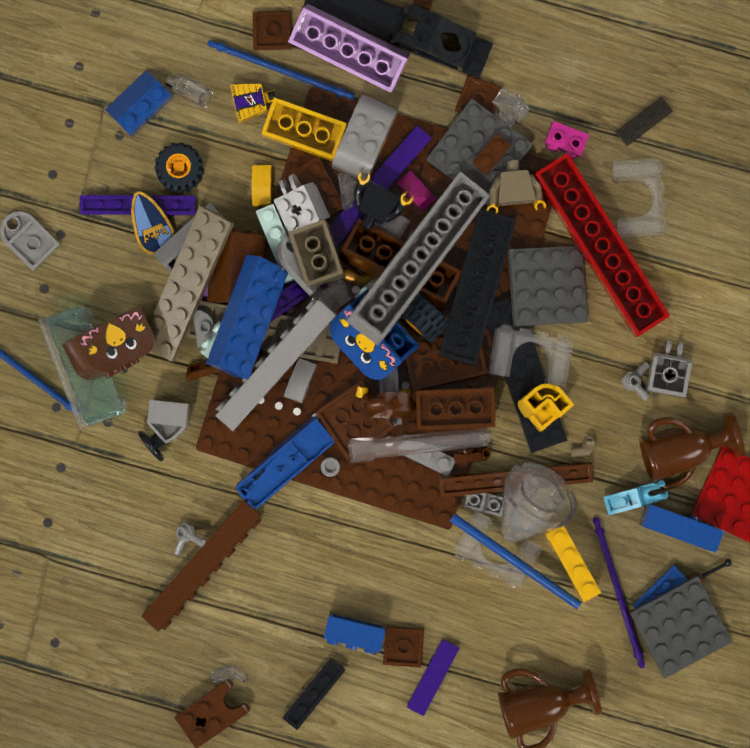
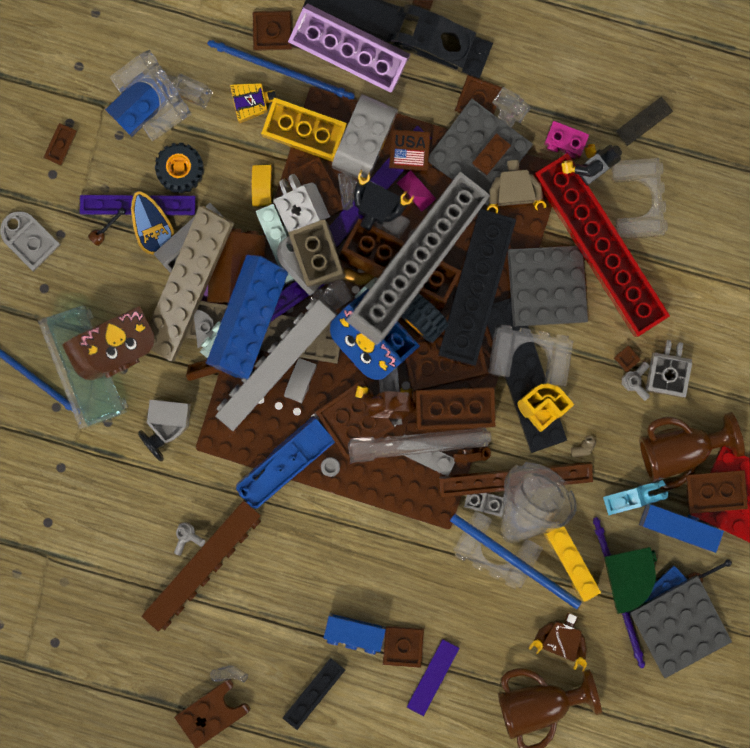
none -> reddish brown plate [43,123,77,166]
none -> hinge [88,207,126,246]
none -> clear arch [110,49,192,141]
none -> tile [389,129,430,171]
none -> reddish brown torso [529,613,587,672]
none -> black torso [562,144,622,185]
none -> dark green brick [604,547,657,614]
none -> reddish brown plate [613,345,641,372]
none -> reddish brown plate [686,470,748,514]

